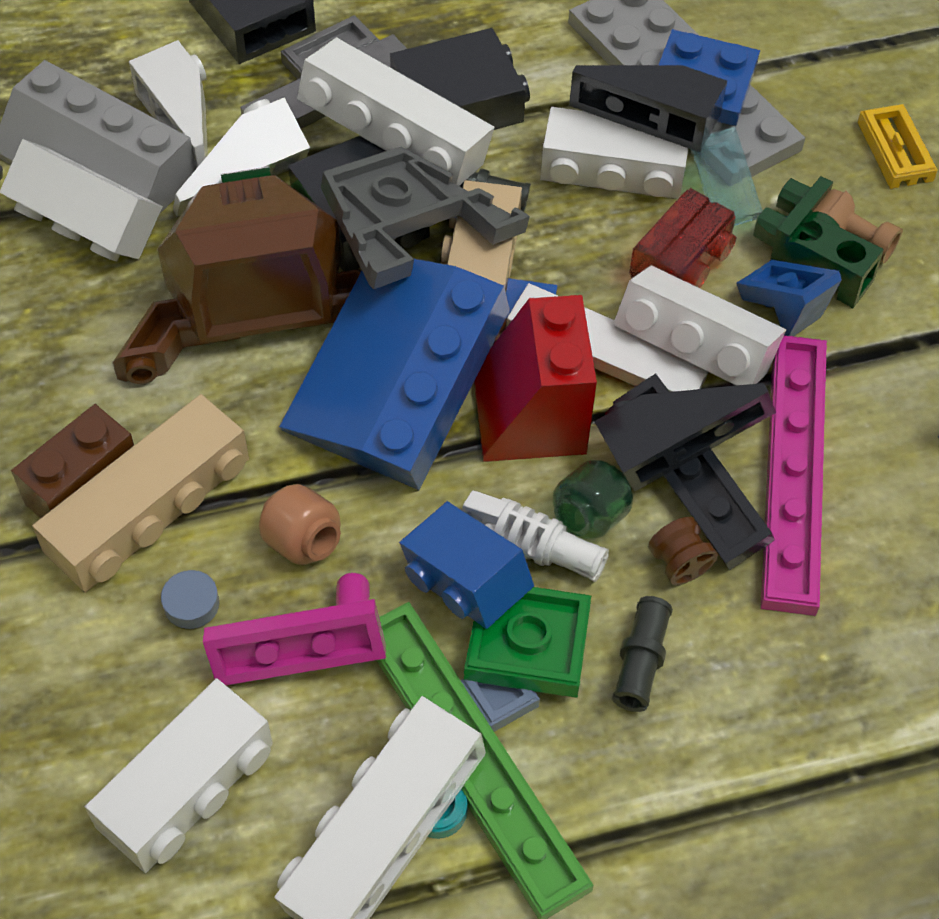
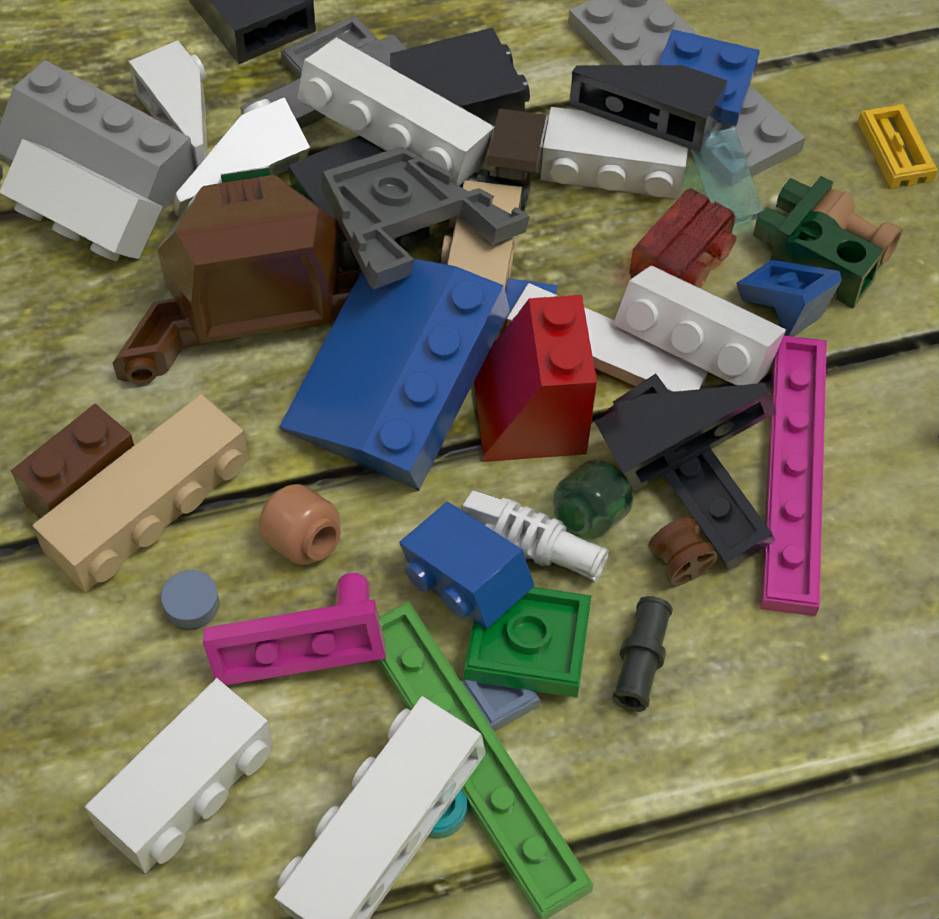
none -> dark brown slope [487,109,549,181]

